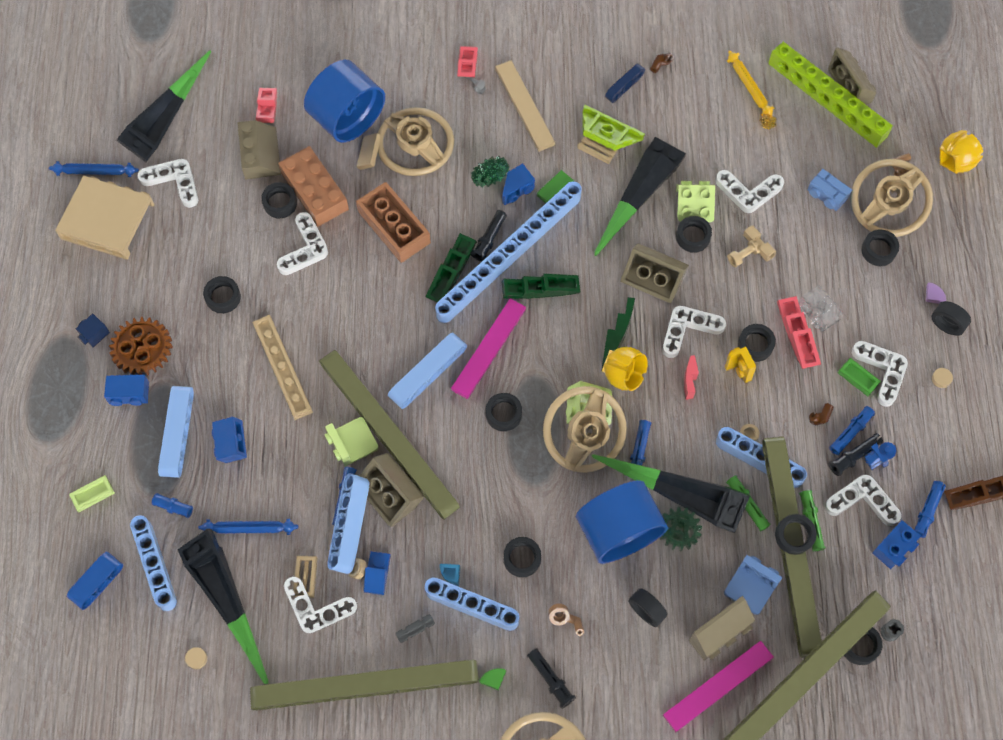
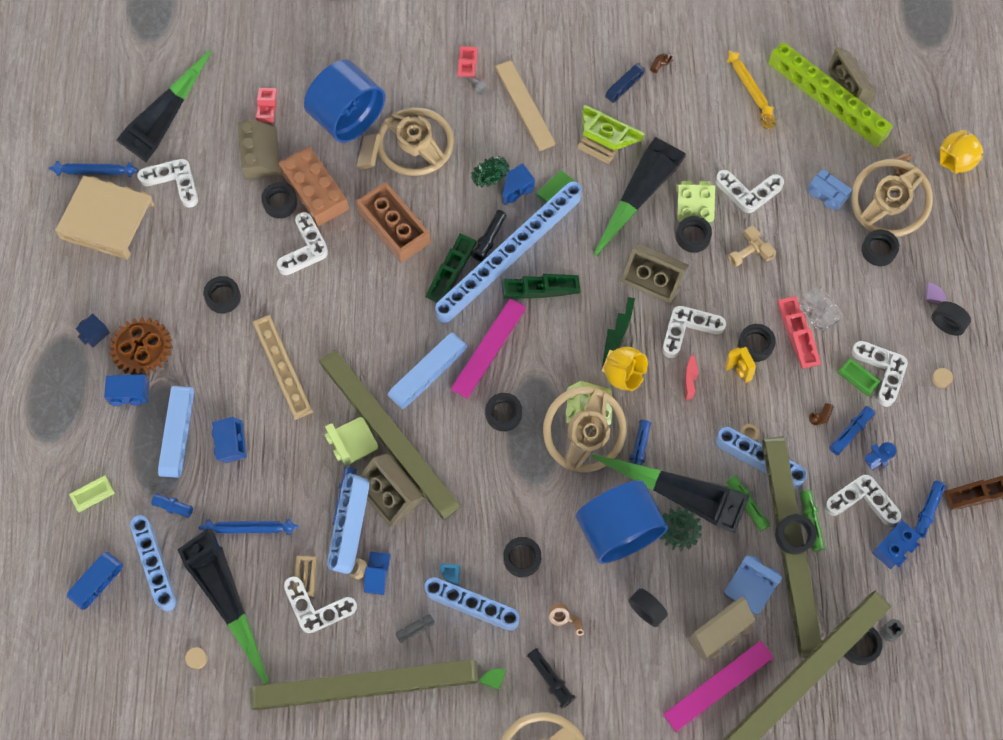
black pin [828,433,883,476] -> none

